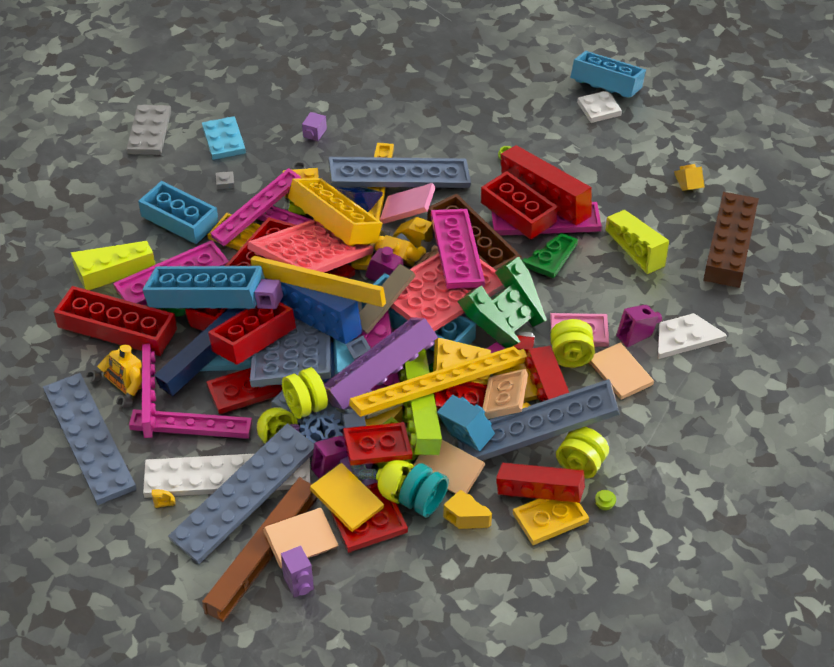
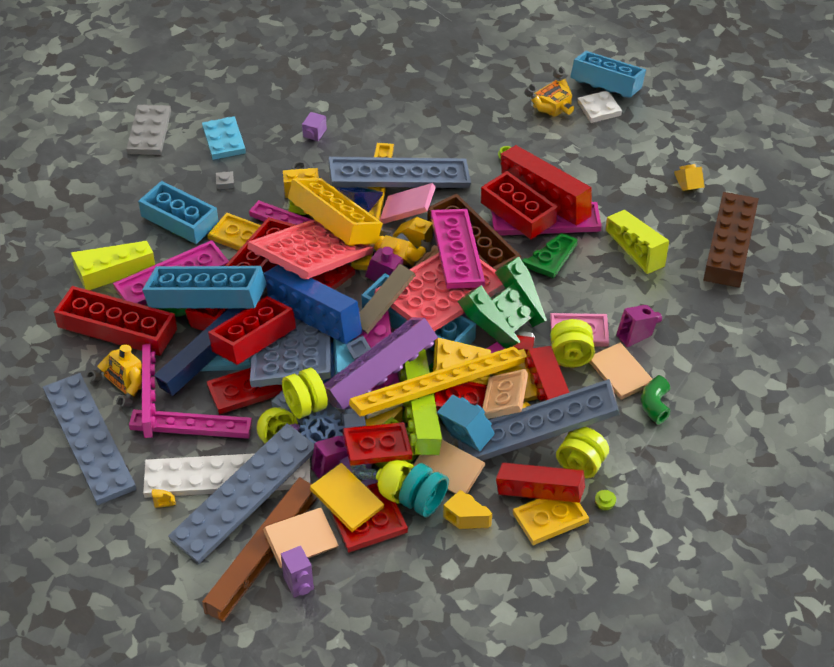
dark pink plate [211,168,301,246] -> none
yellow tile [250,256,386,307] -> none
medium lavender brick [254,279,283,309] -> none
white wing [658,313,727,359] -> none
none -> torso [524,66,574,117]
none -> green cylinder [641,375,671,425]

